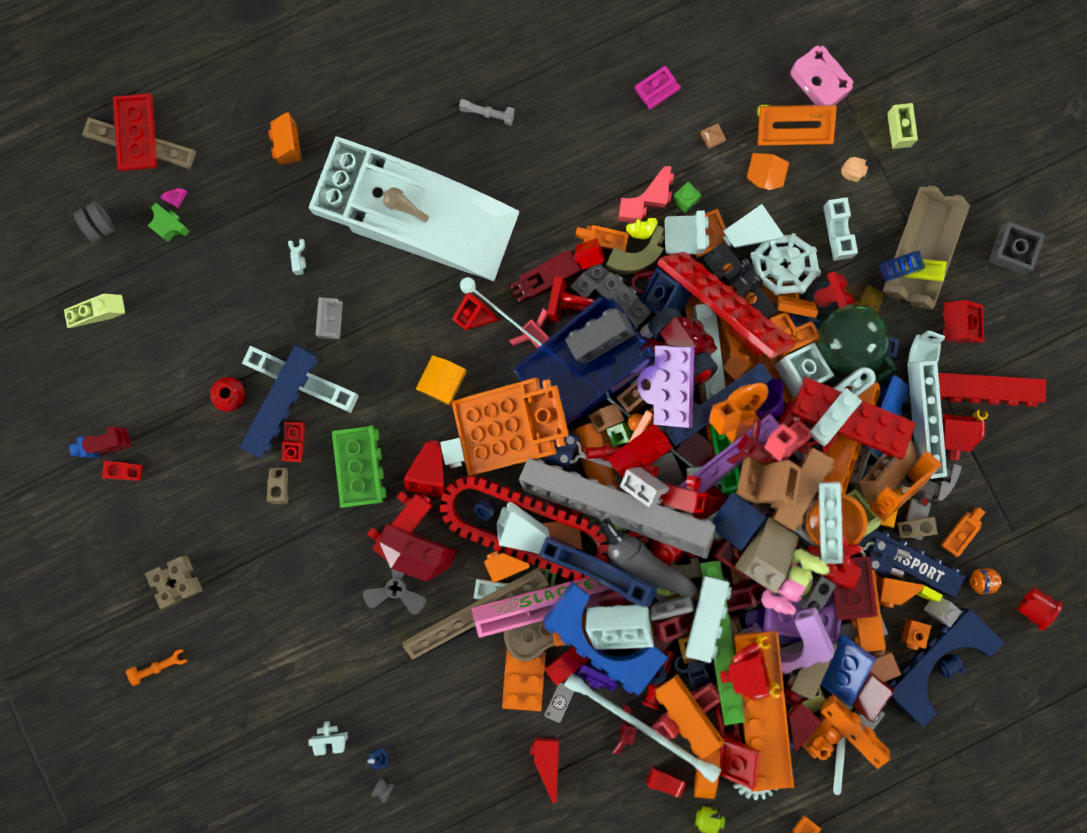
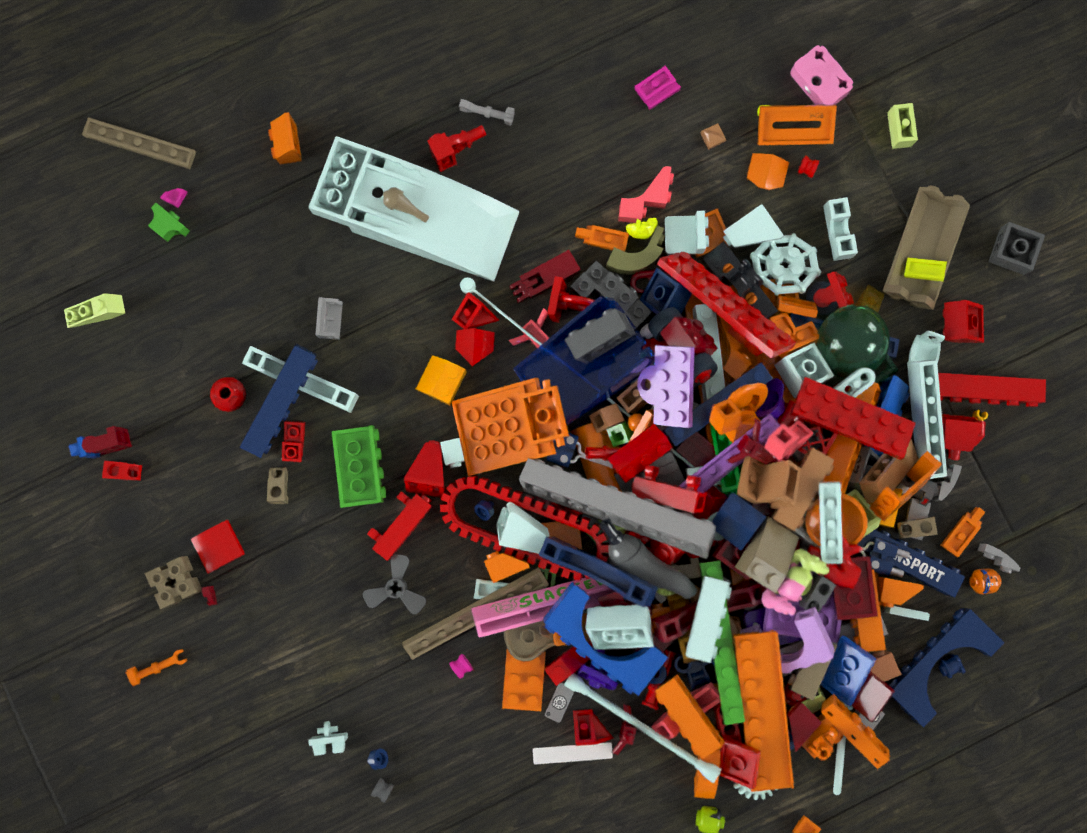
dark grey wheel [73,201,115,243] -> none
red tile [113,93,157,171] -> none
light aqua plate [288,239,306,275] -> none
dark red wedge [379,523,458,582] -> none
red slope [530,737,559,803] -> none
red brick [574,238,604,270] -> none
light grey hinge [620,467,669,508] -> none
red leg [646,766,686,798] -> none
light grey slope [651,596,695,621] -> none
bright green brick [672,182,701,213] -> none
red torso [720,635,780,701] -> none
light aqua plate [808,388,862,446] -> none
light nougat plate [841,157,868,182] -> none
clear blue slope [879,250,925,282] -> none
orange brick [901,619,931,650] -> none
neon yellow tile [916,586,943,602] -> none
light grey brick [924,598,961,627] -> none
red piece [1017,587,1063,631] -> none
none -> red slope [191,520,245,573]
none -> dark red tile [201,586,217,606]
none -> red brick [427,125,486,172]
none -> dark pink wheel [449,654,473,679]
none -> red slope [456,328,495,366]
none -> white sticker [533,742,613,764]
none -> red slope [573,709,614,746]
none -> red wheel [797,155,819,178]
none -> light aqua tile [884,606,930,621]
none -> light grey slope [978,544,1020,574]

